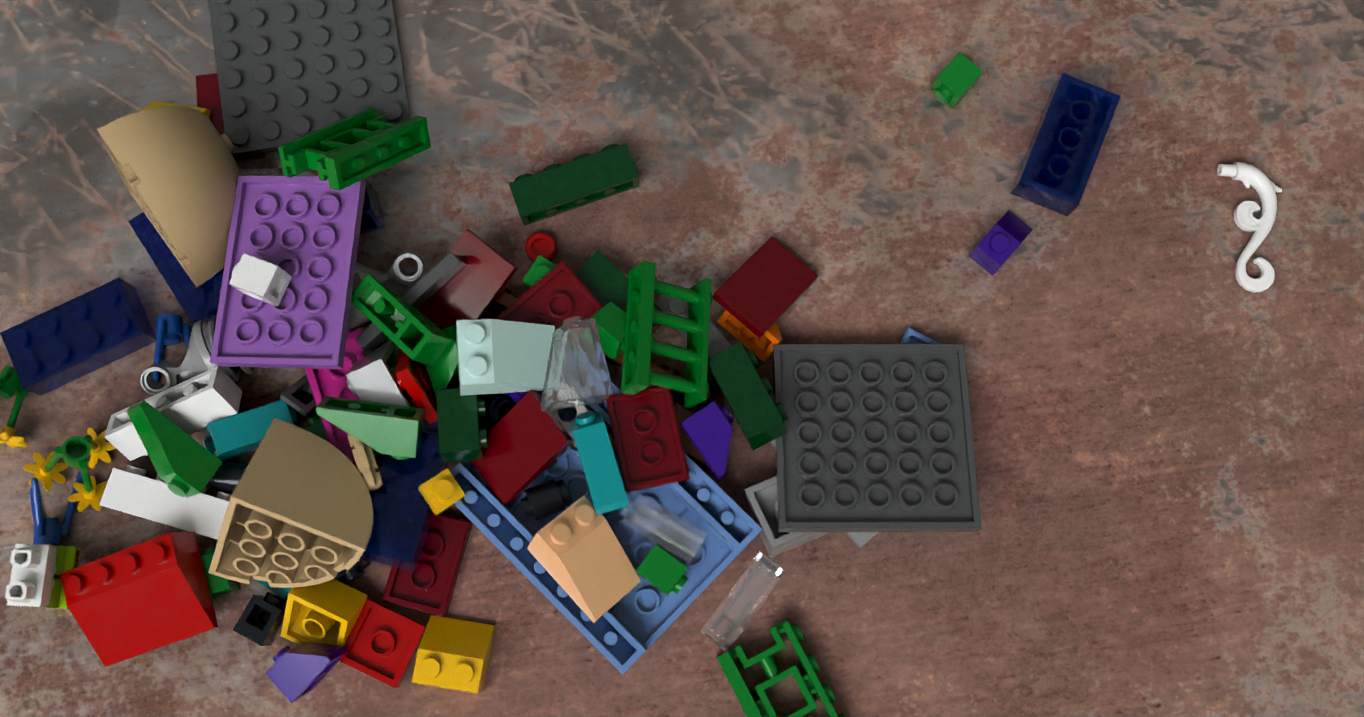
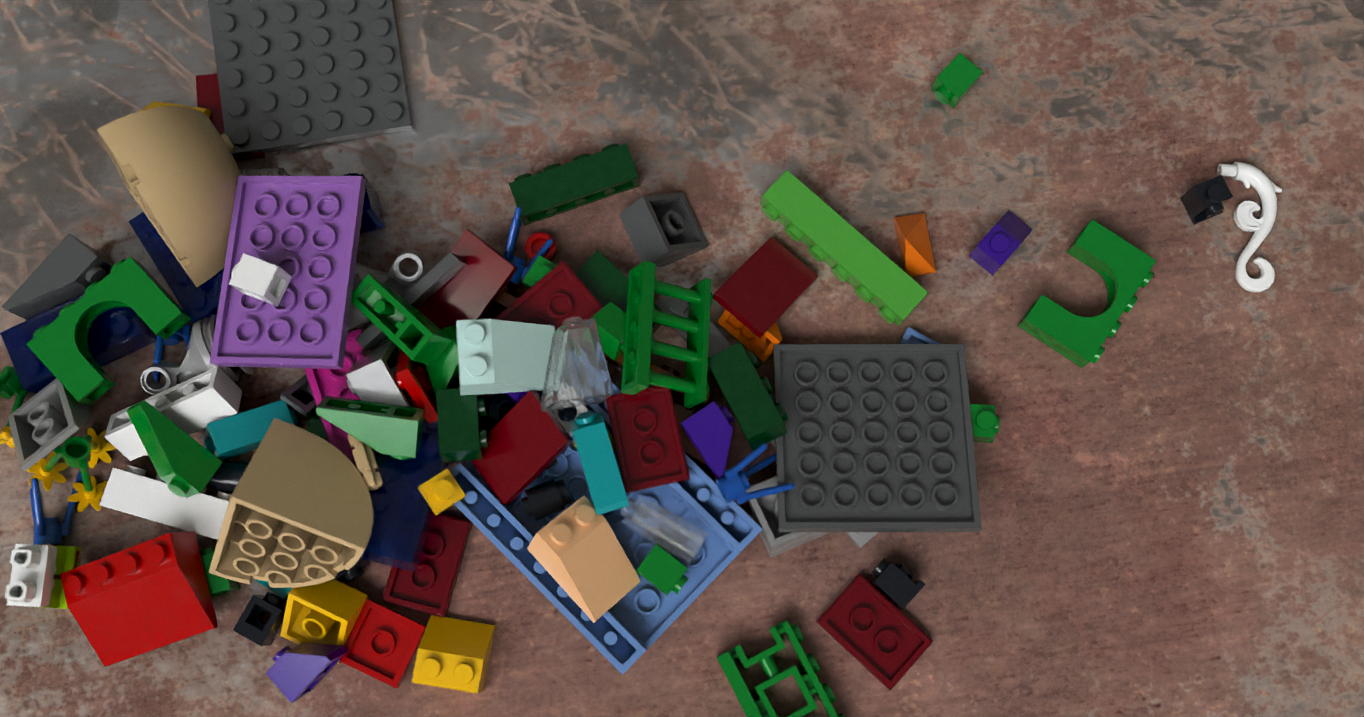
green fence [278,108,431,191] -> none
clear slope [700,551,786,651] -> none
clear blue brick [1010,73,1121,217] -> none
none -> dark grey slope [2,233,114,325]
none -> light grey slope [8,378,93,472]
none -> green arch [26,257,192,406]
none -> blue plant [503,207,553,285]
none -> dark grey slope [619,192,708,267]
none -> blue plant [716,443,795,505]
none -> bright green brick [760,170,928,326]
none -> dark red tile [816,574,933,691]
none -> black brick [870,558,926,609]
none -> orange slope [893,213,936,277]
none -> green brick [970,404,1000,443]
none -> green arch [1018,219,1156,368]
none -> black brick [1180,175,1233,225]

